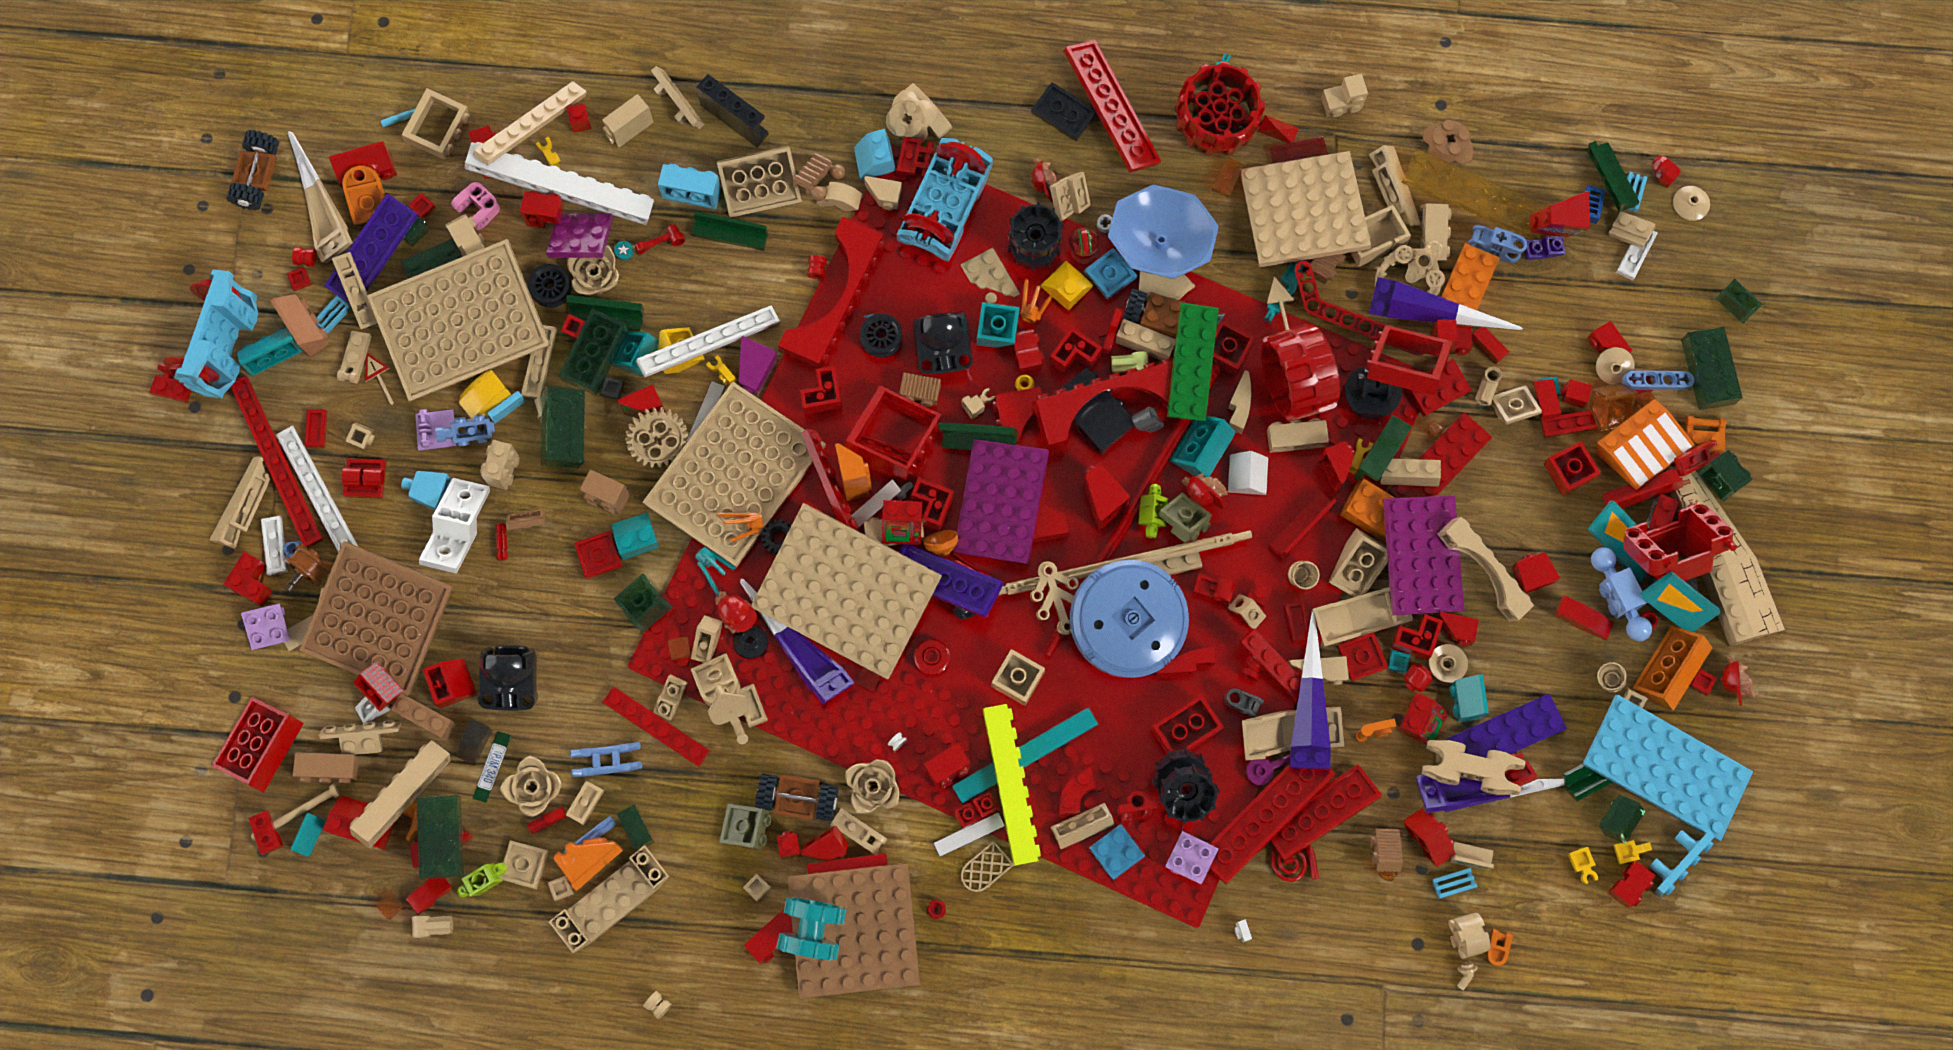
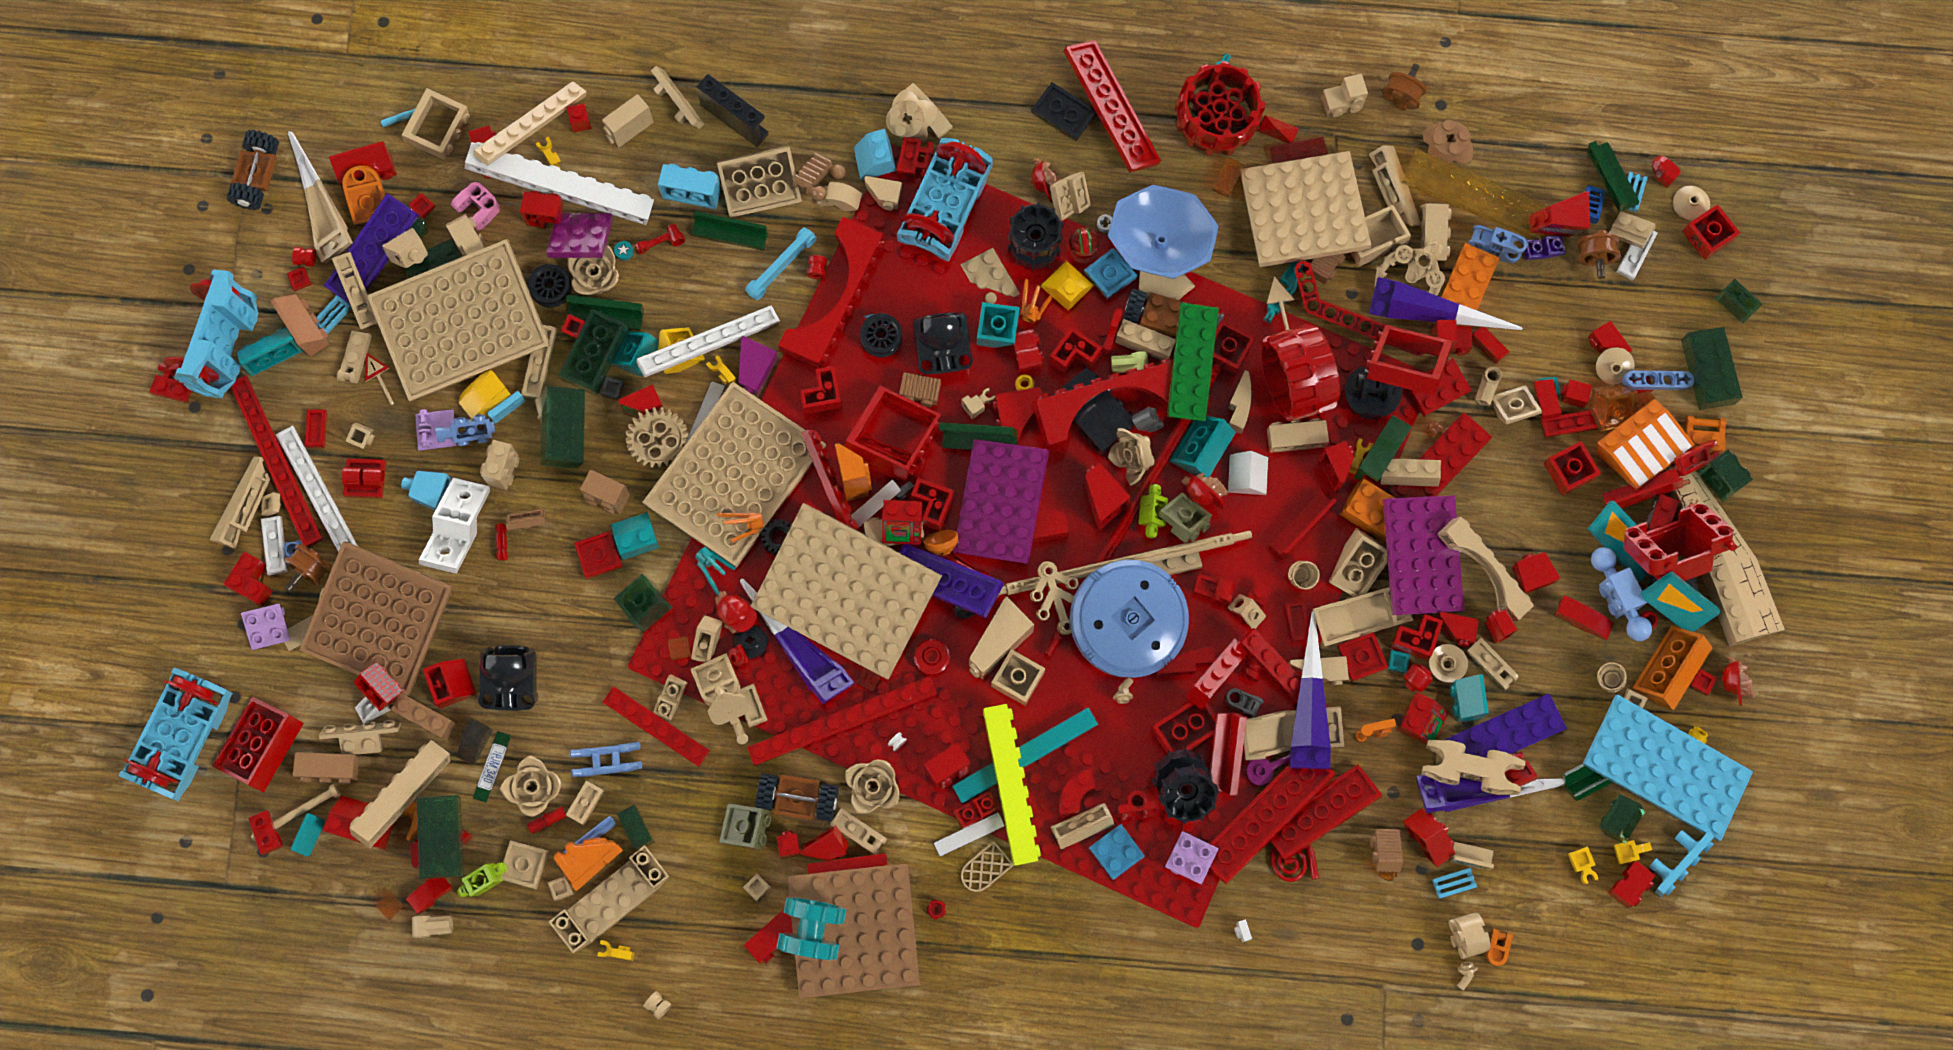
none -> medium azure piece [119,668,233,801]
none -> tan plate [261,492,281,516]
none -> tan torso [382,228,428,268]
none -> yellow plate [597,940,635,961]
none -> red plate [728,644,749,667]
none -> medium azure piece [745,227,817,300]
none -> red plate [747,676,938,766]
none -> tan slope [969,597,1034,680]
none -> tan brick [1107,428,1154,486]
none -> tan plate [1113,677,1133,704]
none -> arch [1186,638,1249,710]
none -> red panel [1209,713,1247,795]
none -> dark orange wheel [1382,63,1427,111]
none -> tan plate [1466,638,1519,691]
none -> red brick [1484,608,1518,644]
none -> dark orange wheel [1577,230,1621,279]
none -> red brick [1682,204,1741,260]
none -> yellow plate [1688,727,1708,744]

